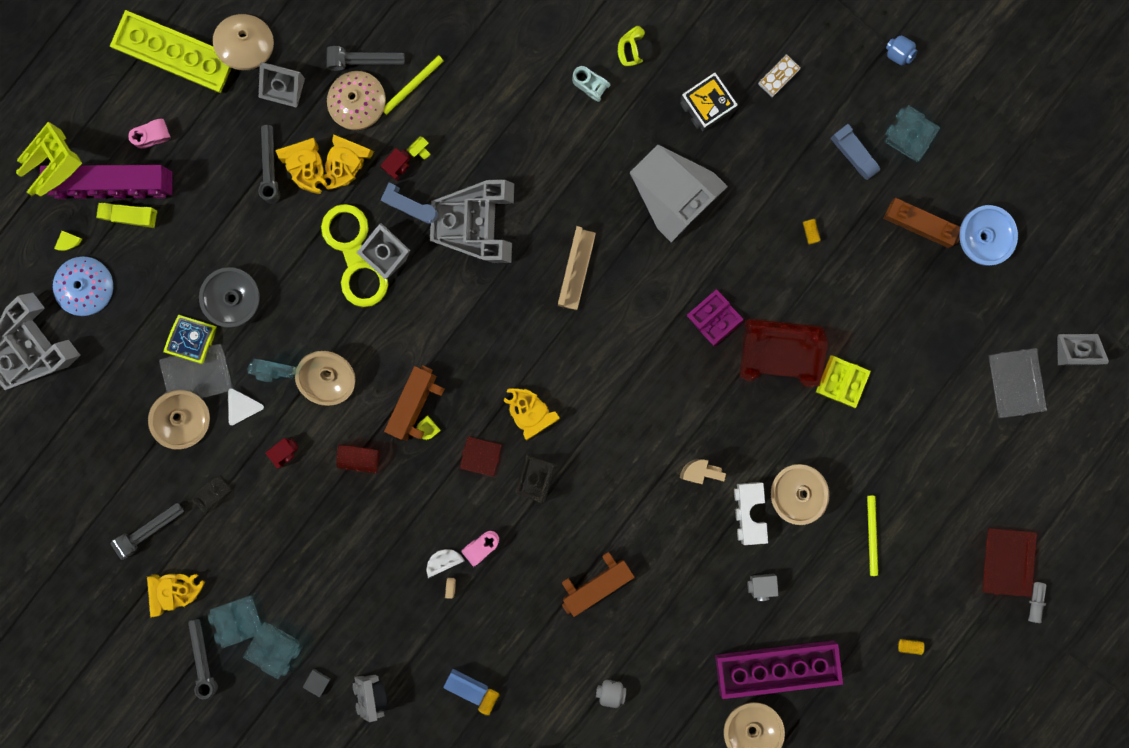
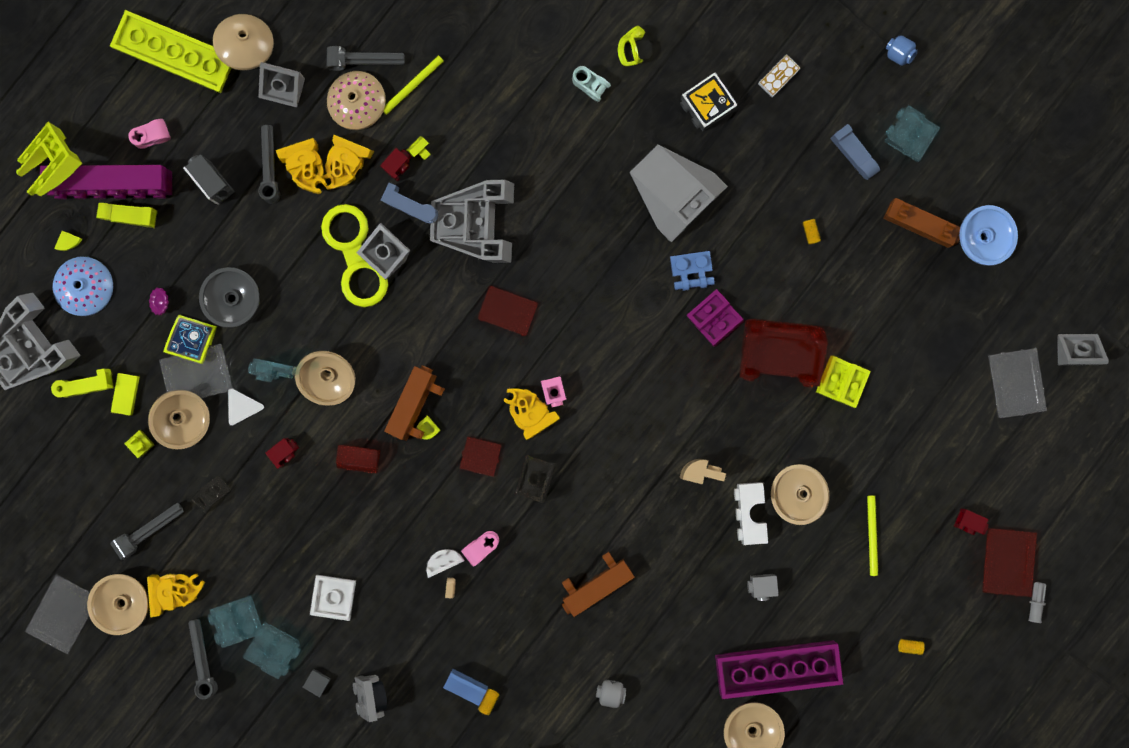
tan fence [558,226,596,310] -> none
none -> clear piece [25,575,90,654]
none -> neon yellow leg [51,369,114,397]
none -> tan dish [87,574,149,635]
none -> neon yellow tile [111,373,140,416]
none -> neon yellow tile [124,430,154,458]
none -> magenta piece [149,288,169,315]
none -> dark grey piece [184,154,235,205]
none -> white tile [310,575,356,621]
none -> clear red piece [478,286,538,336]
none -> bright pink brick [541,377,566,407]
none -> medium blue plate [670,251,714,291]
none -> dark red brick [953,508,989,535]

